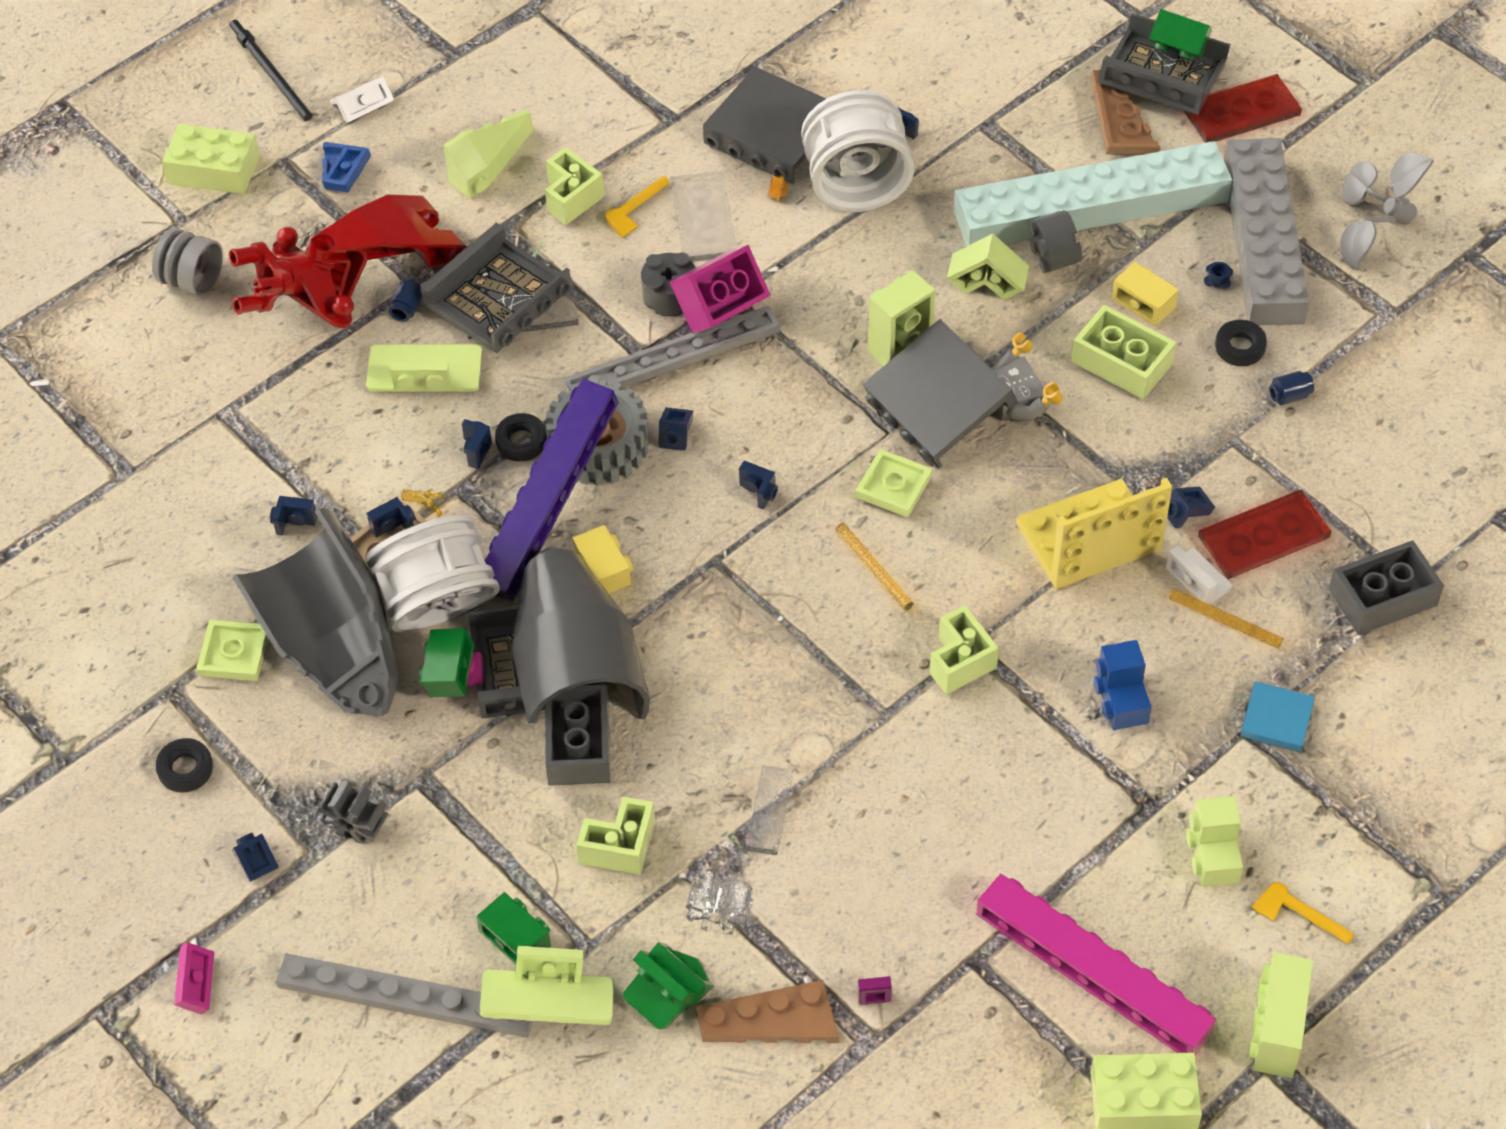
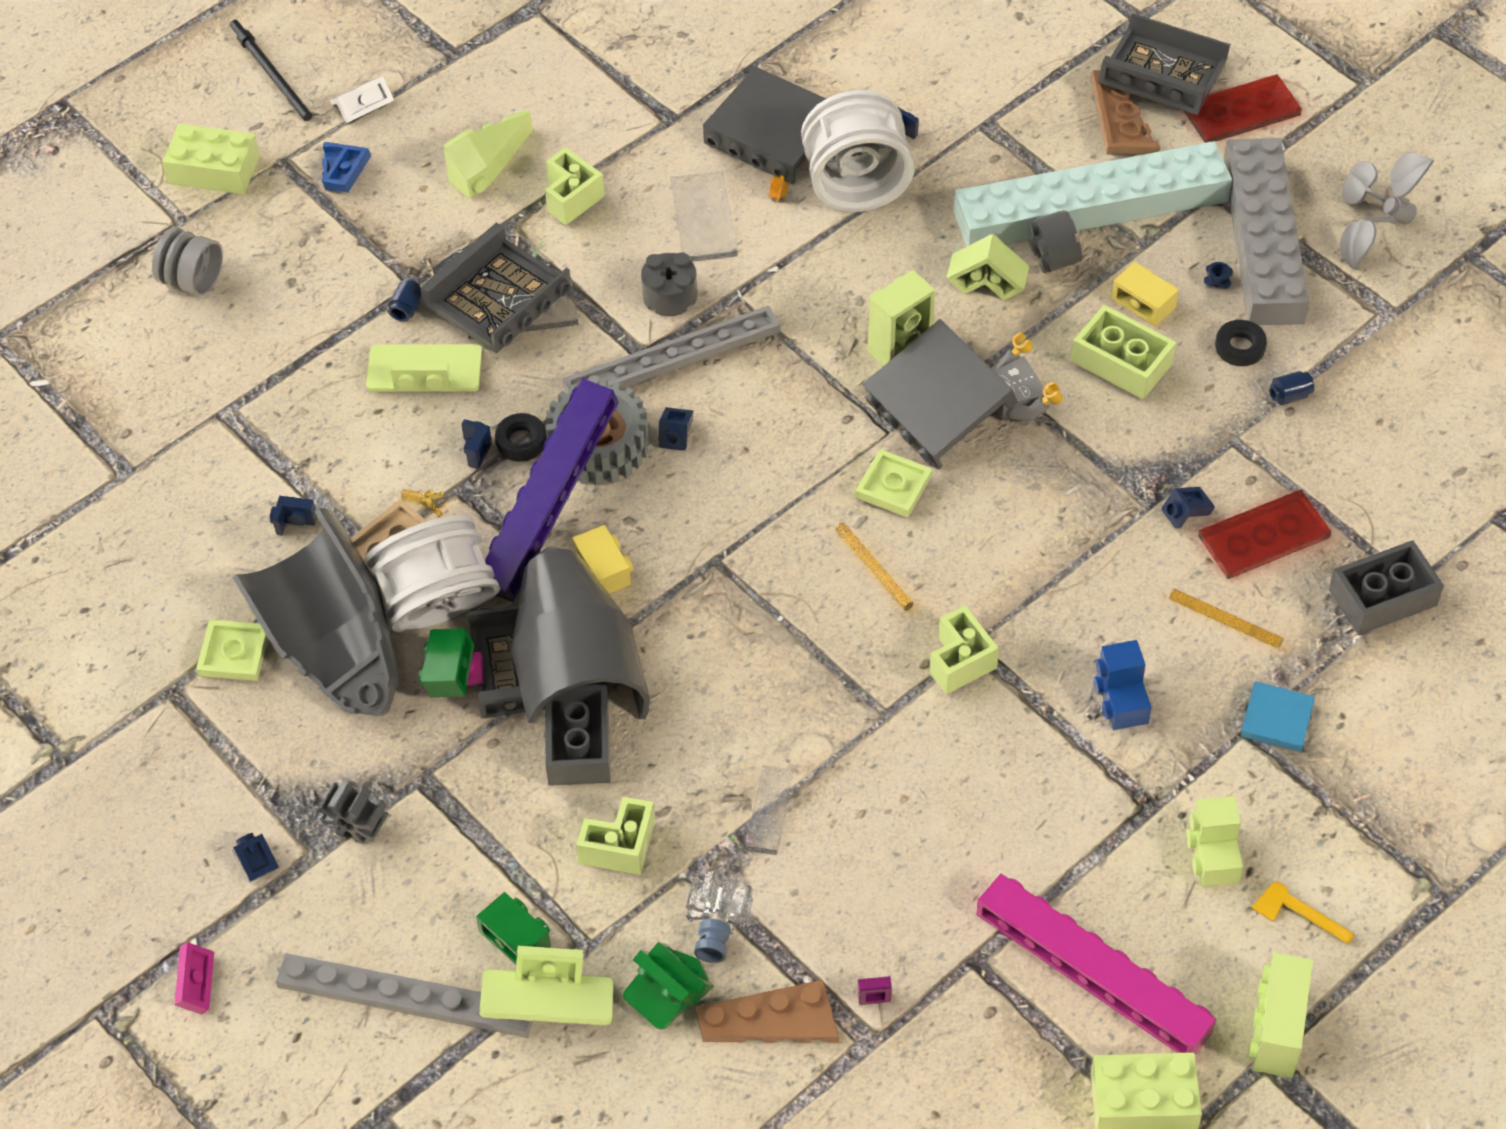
black tyre [156,738,213,793] -> none
red piece [228,194,467,328] -> none
dark blue bracket [367,497,416,538] -> none
yellow piece [605,176,669,238] -> none
dark pink brick [670,245,771,333] -> none
dark blue bracket [739,460,778,509] -> none
light yellow bracket [1017,478,1172,589] -> none
green brick [1149,9,1212,61] -> none
white panel [1166,545,1232,607] -> none
none -> sand blue wheel [694,919,731,963]

